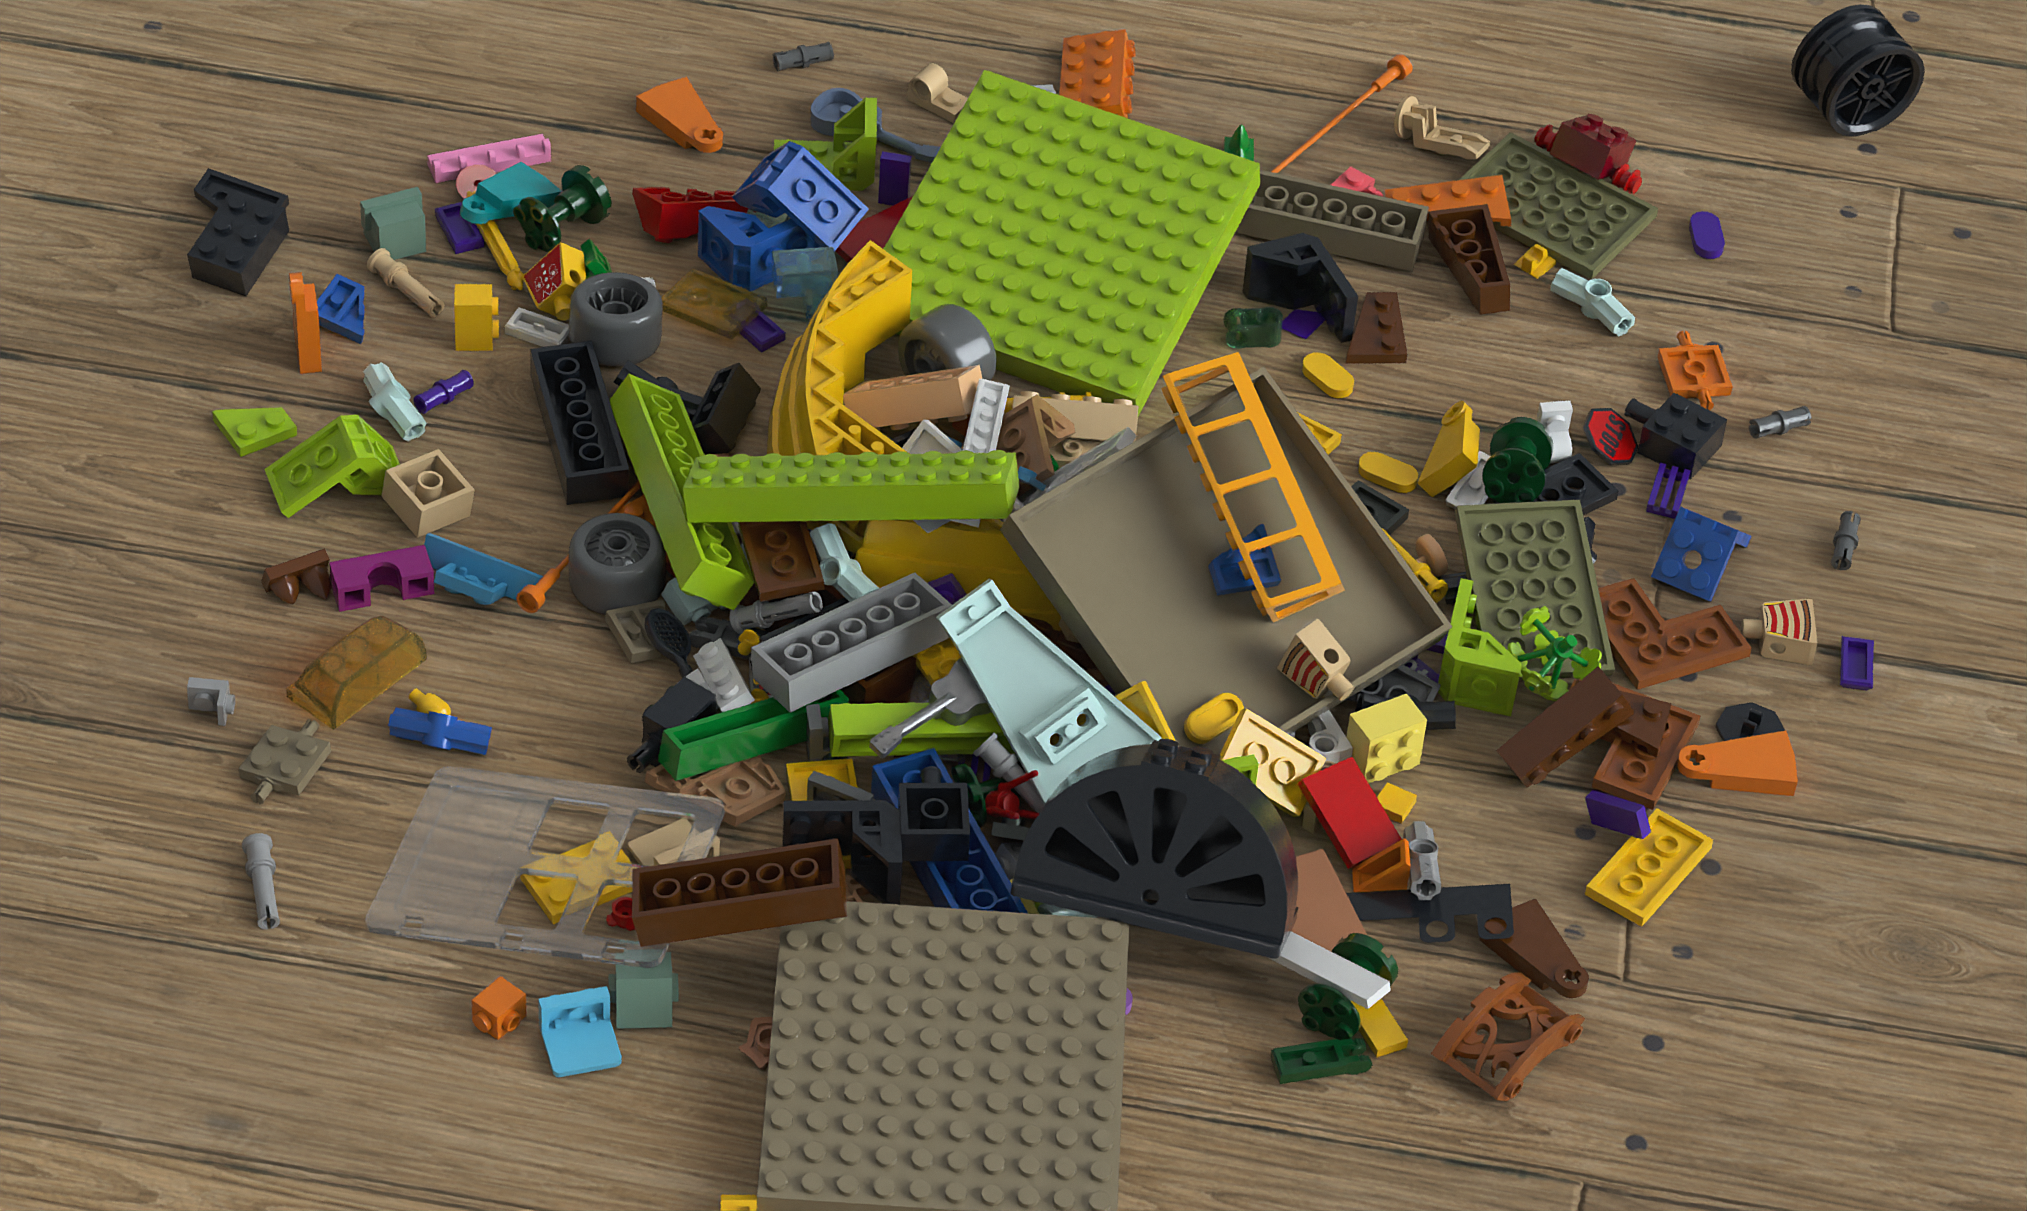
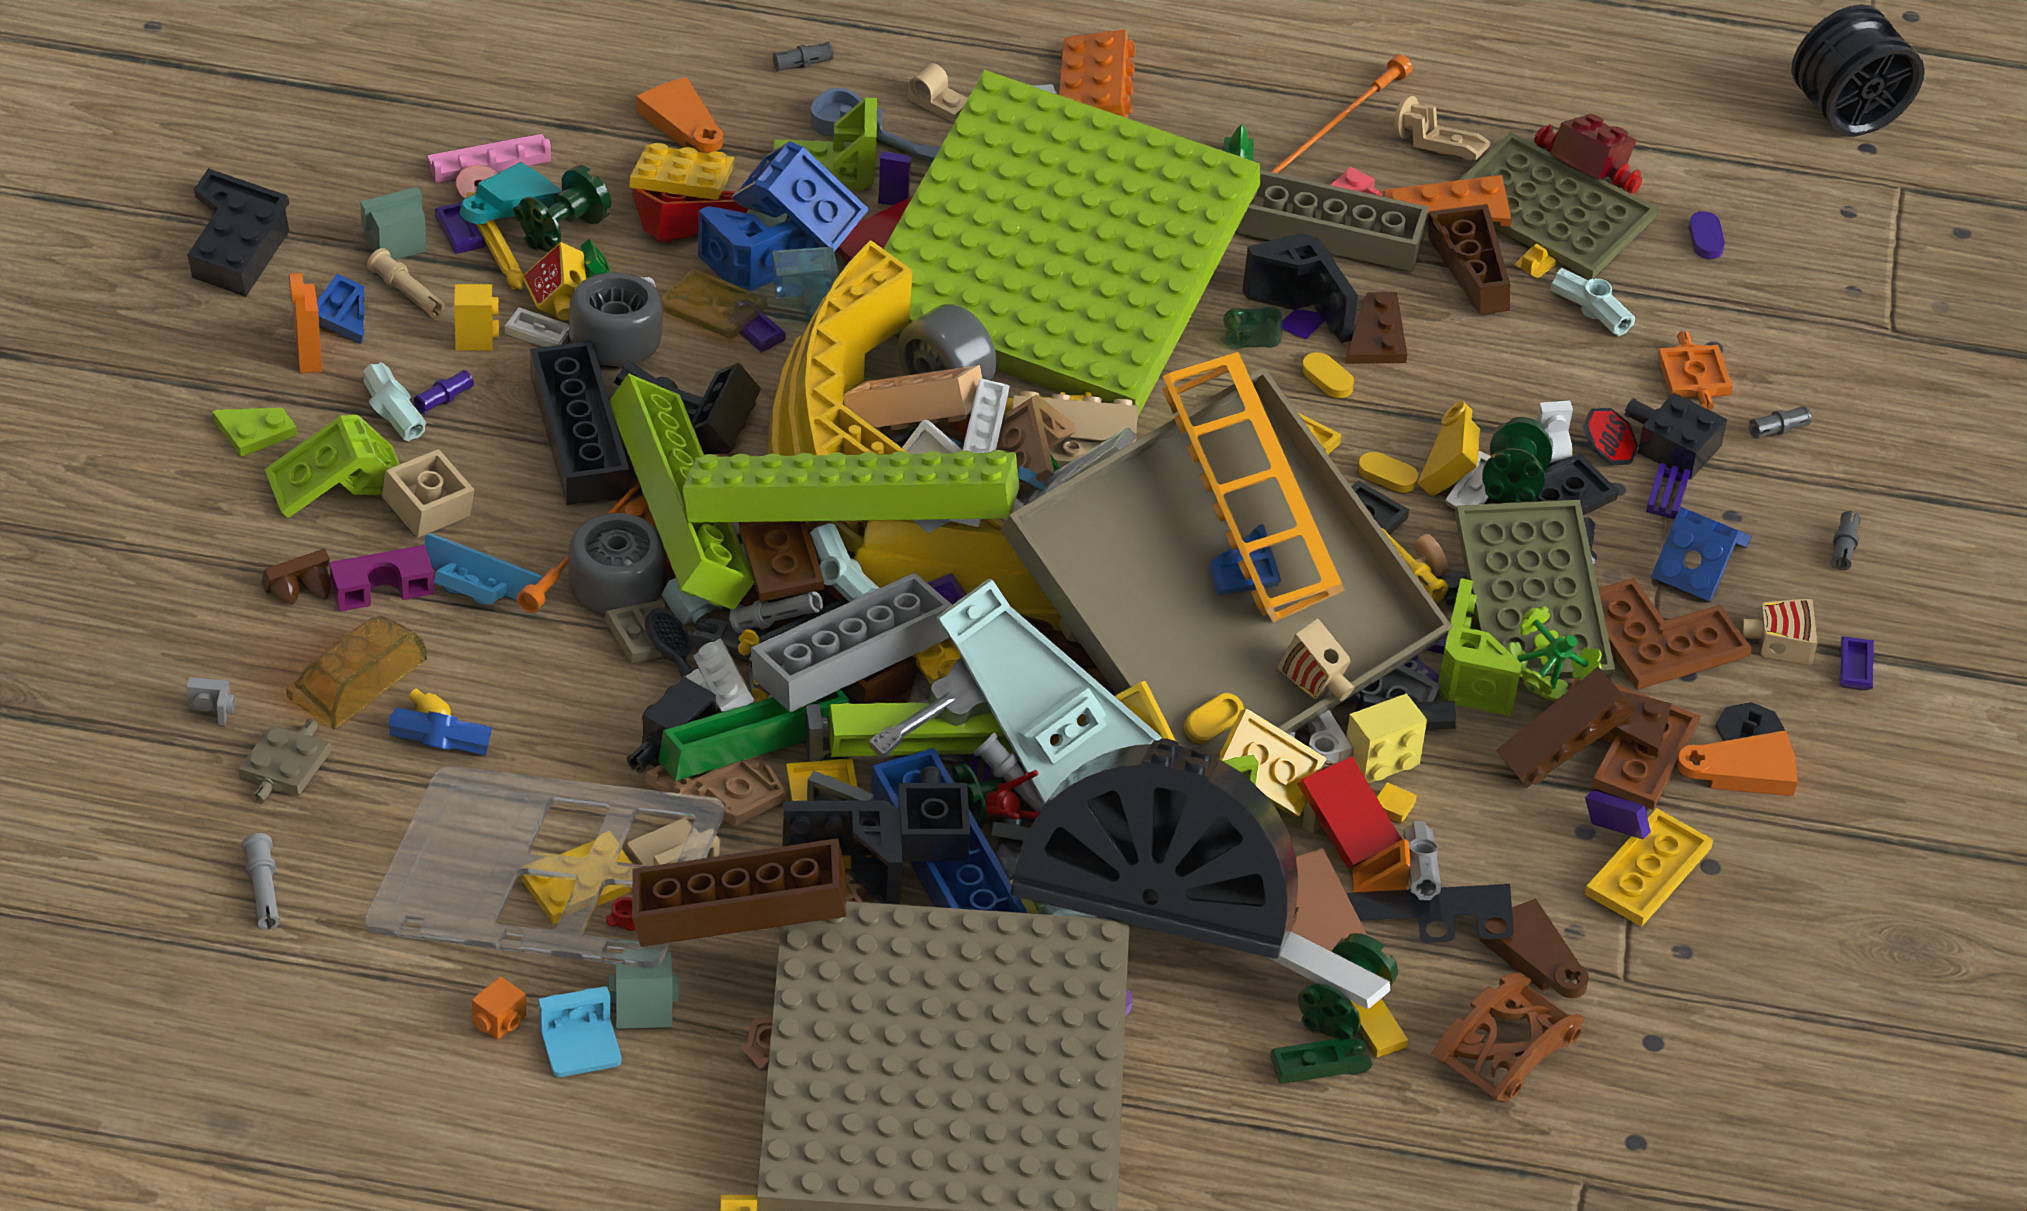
none -> yellow plate [629,143,735,200]

